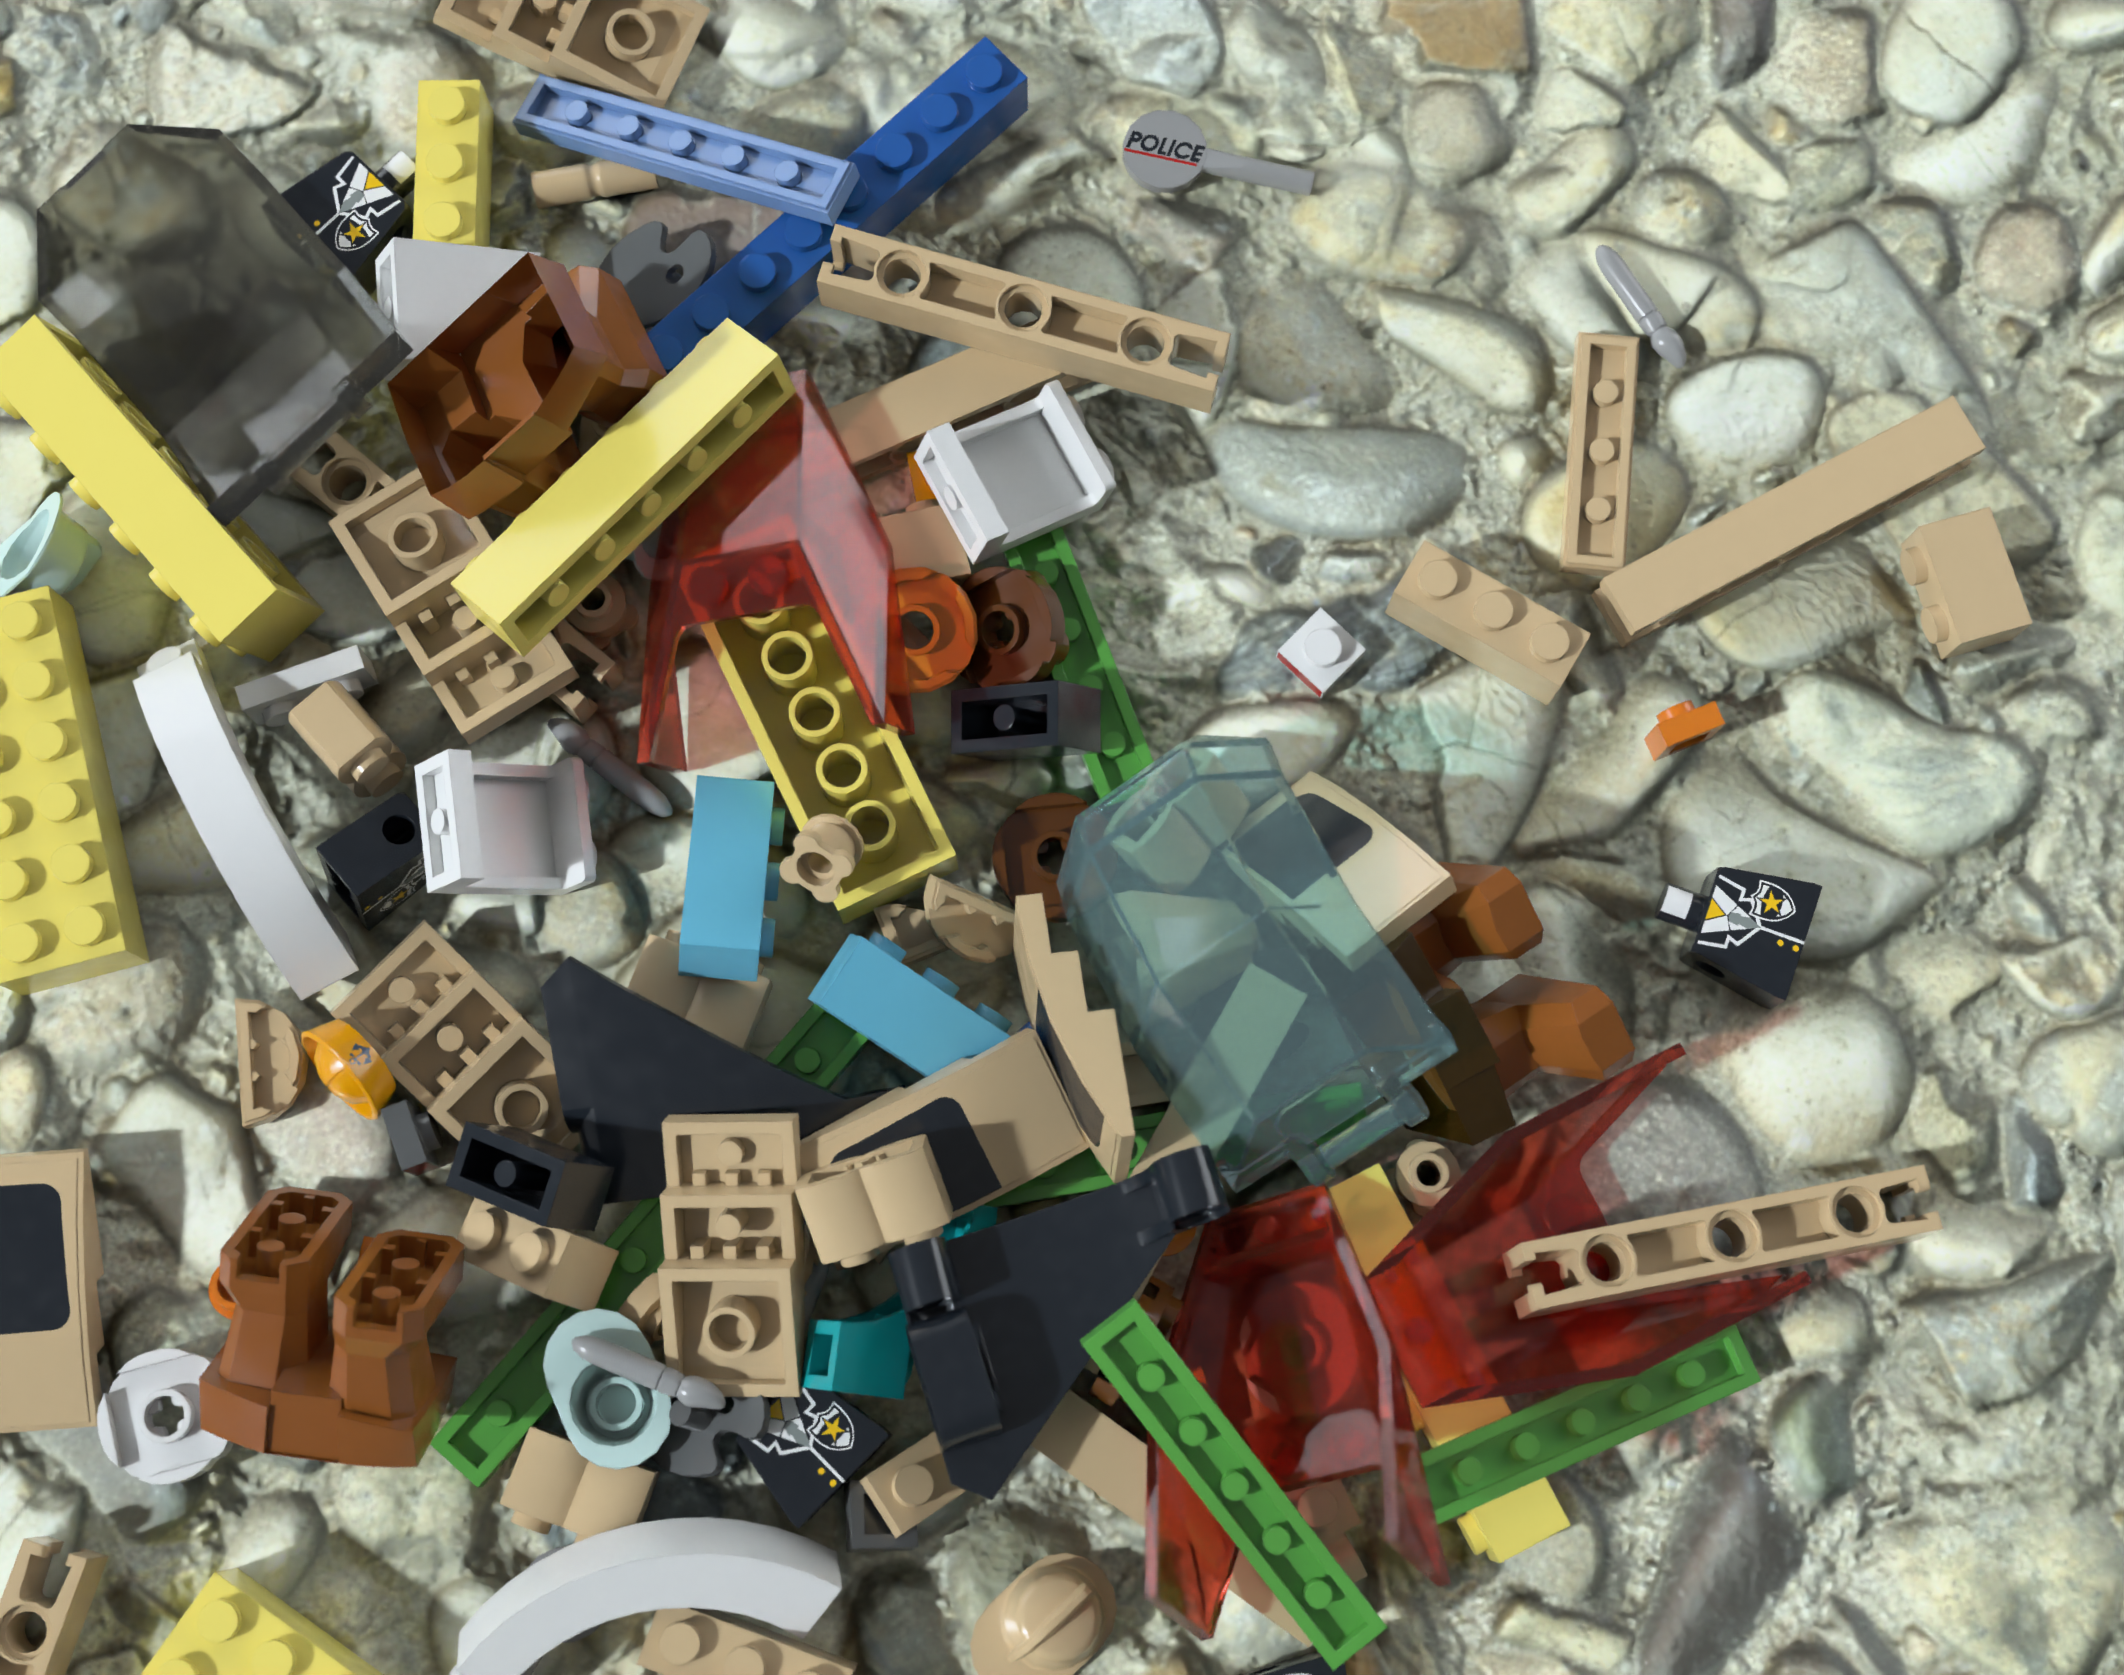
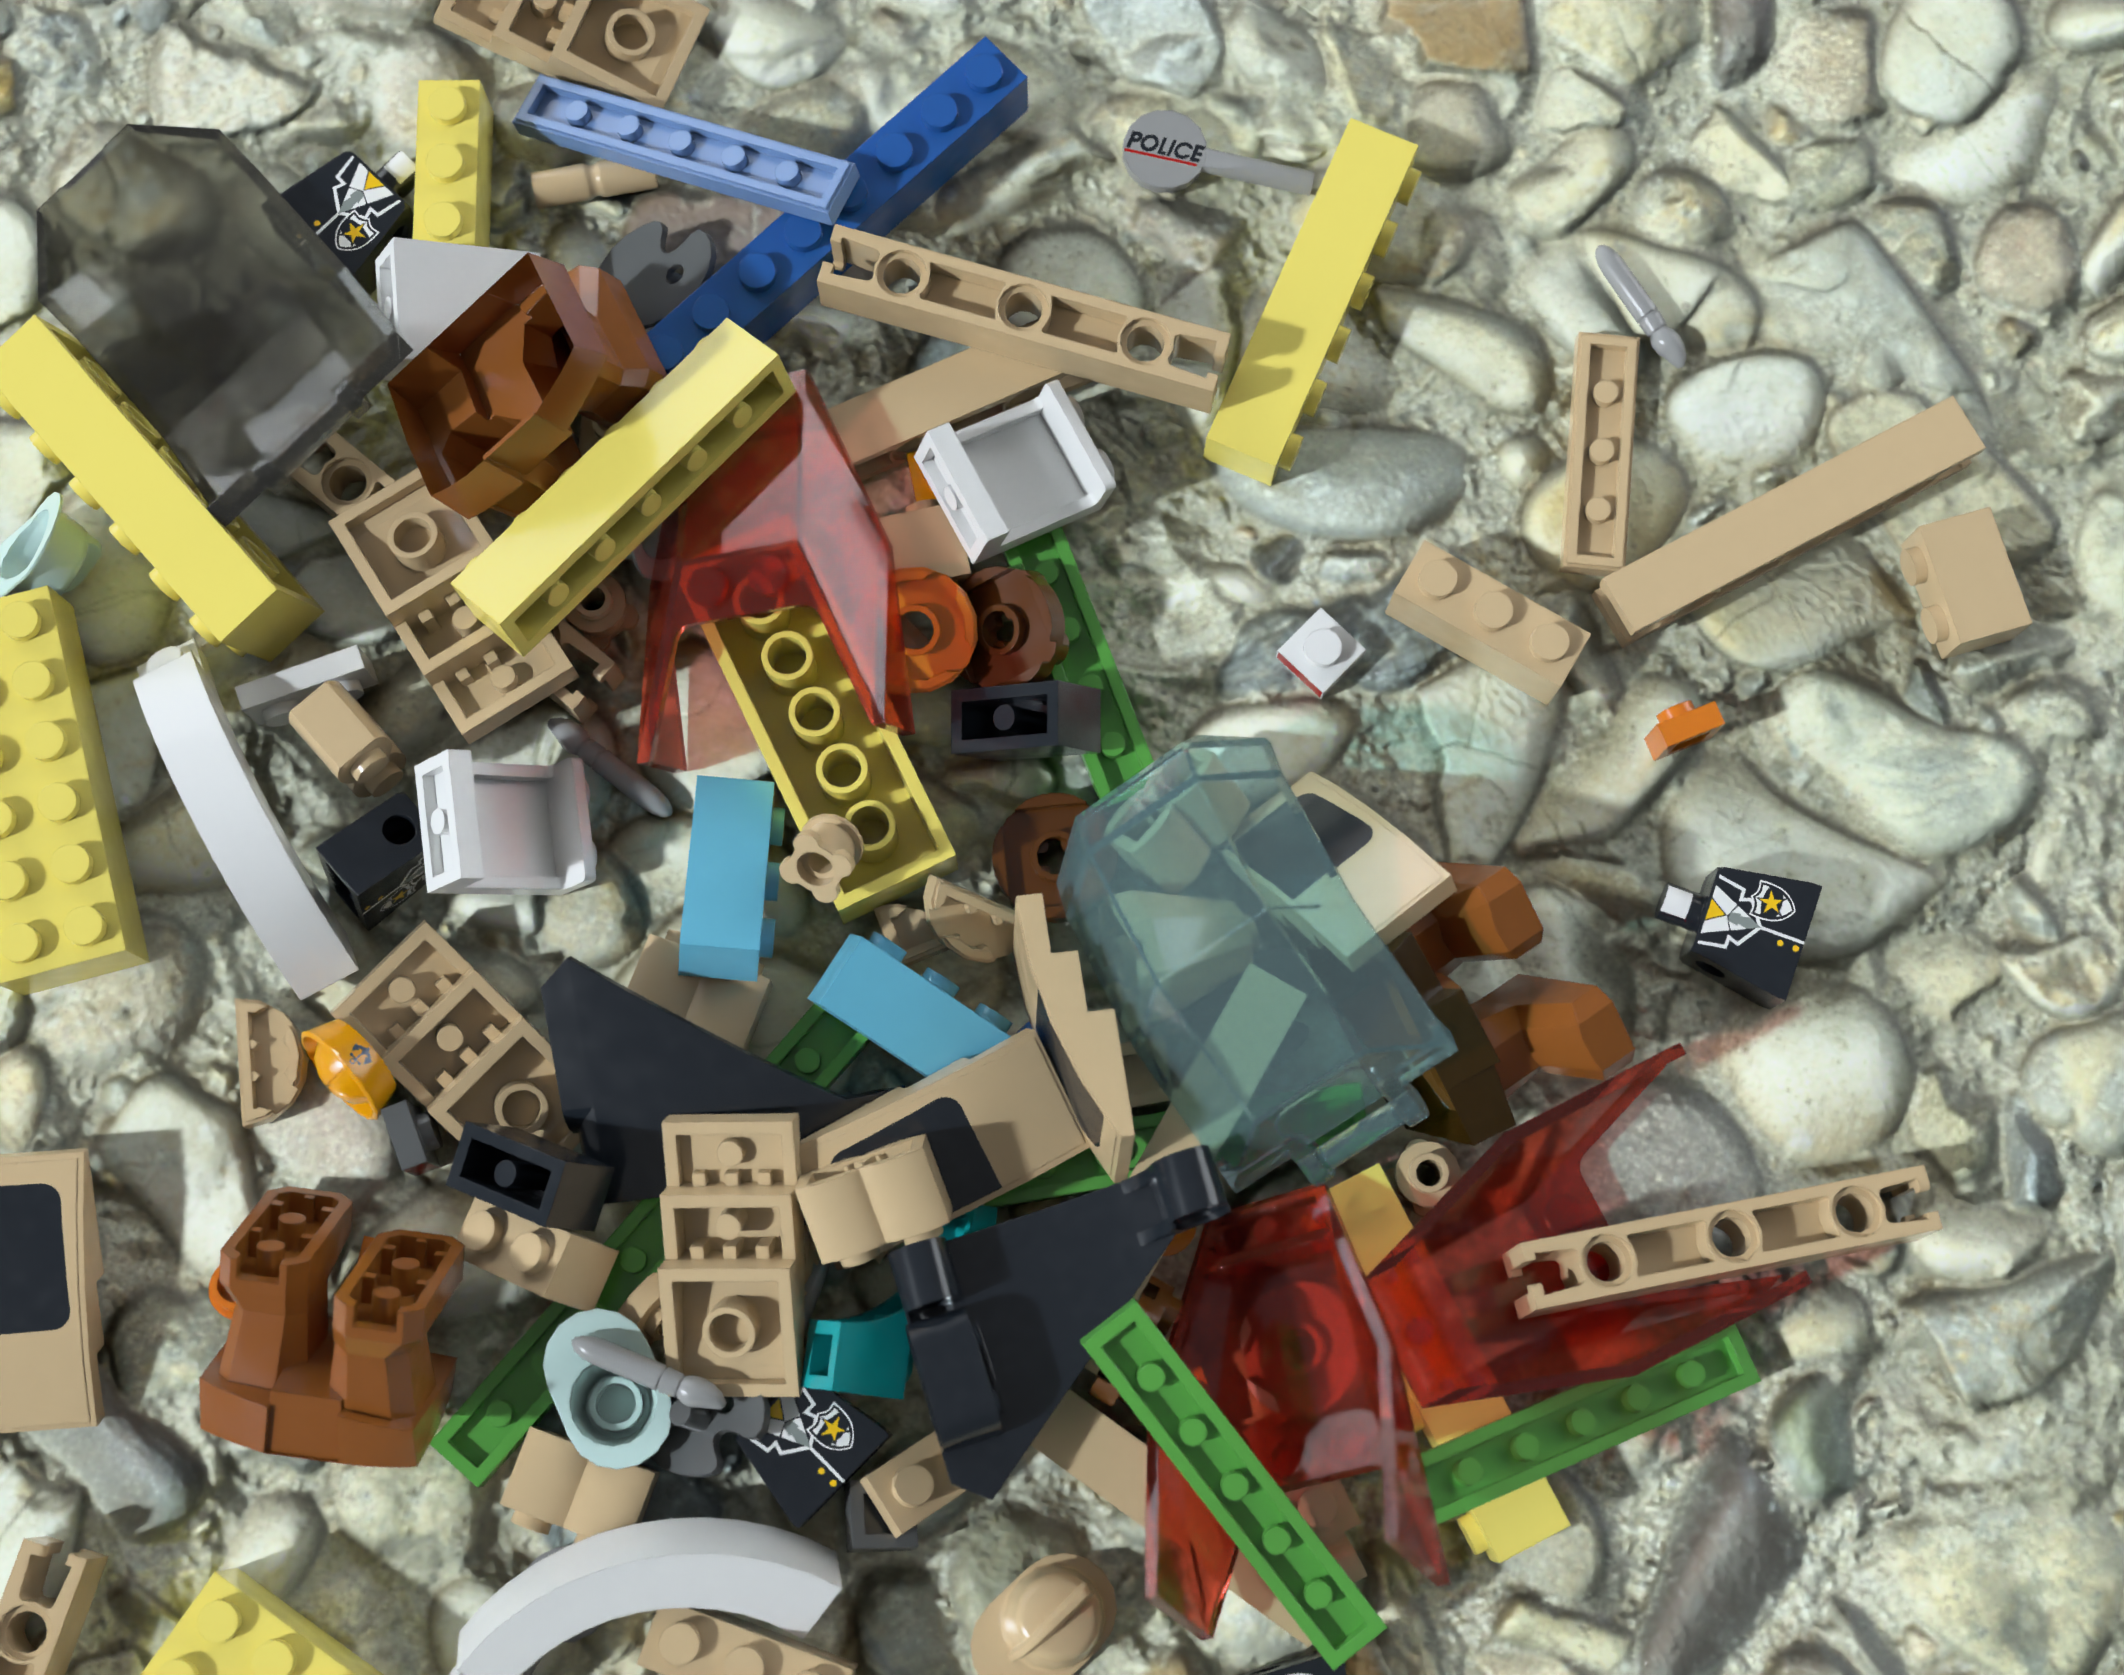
white plate [97,1348,234,1484] -> none
none -> light yellow brick [1203,118,1422,486]

